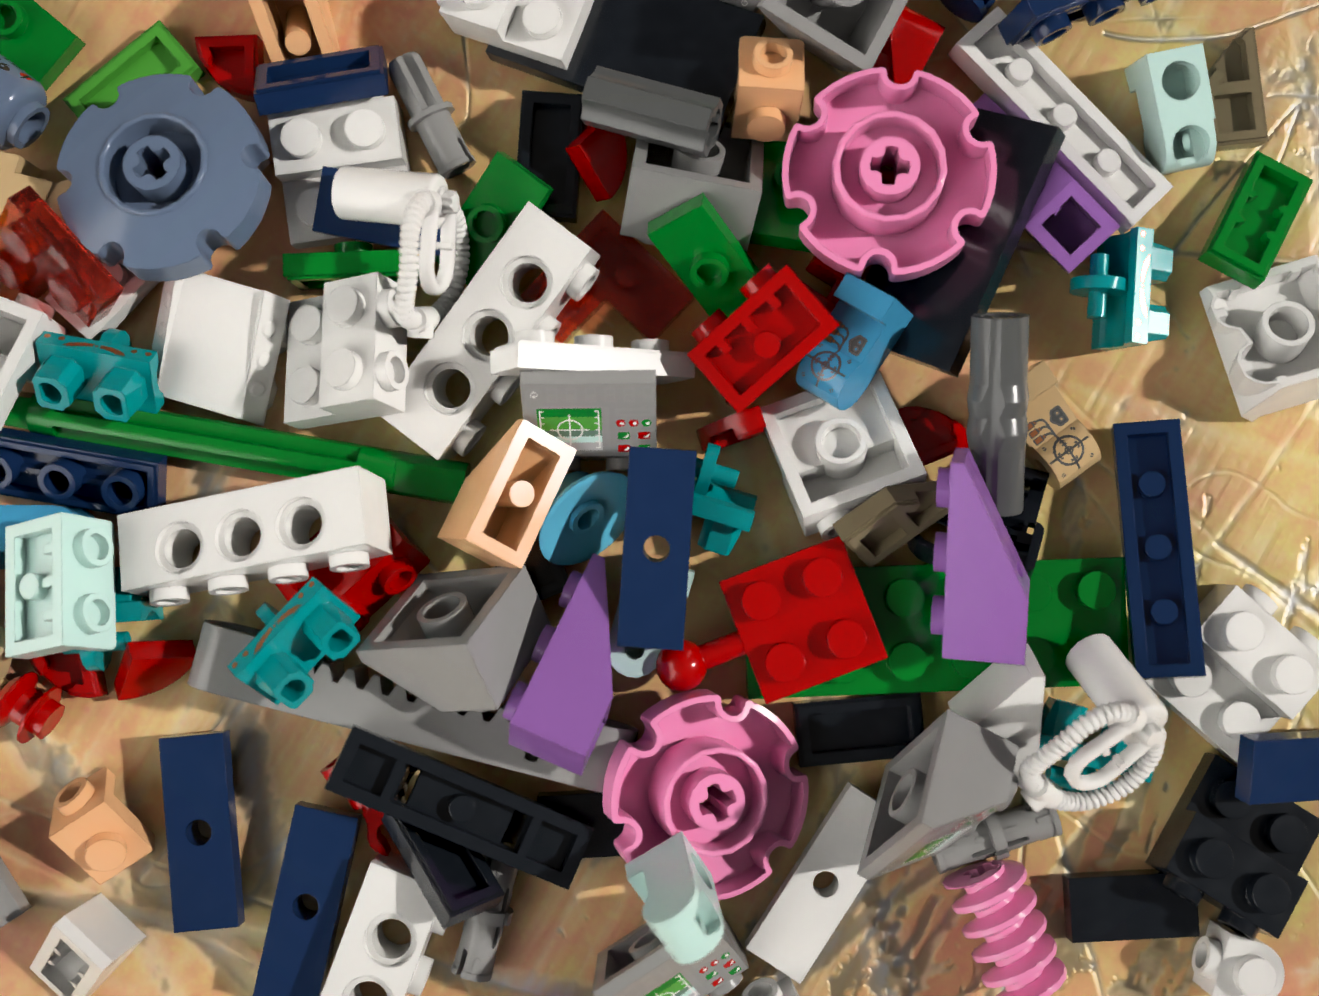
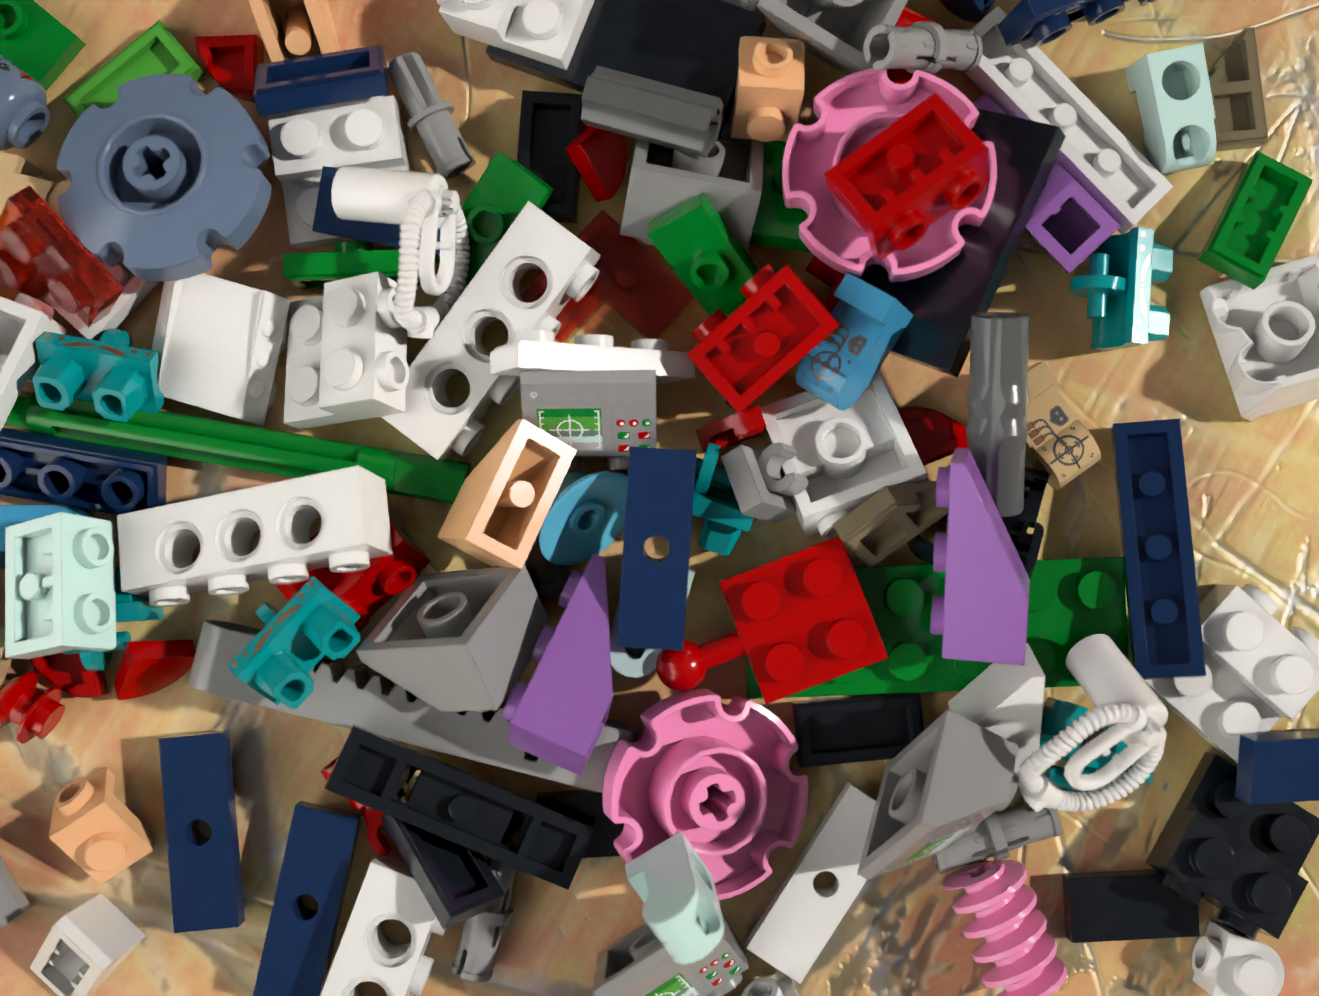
none -> light grey tile [721,443,809,523]
none -> red bracket [824,92,989,260]
none -> light grey pin [863,21,983,75]

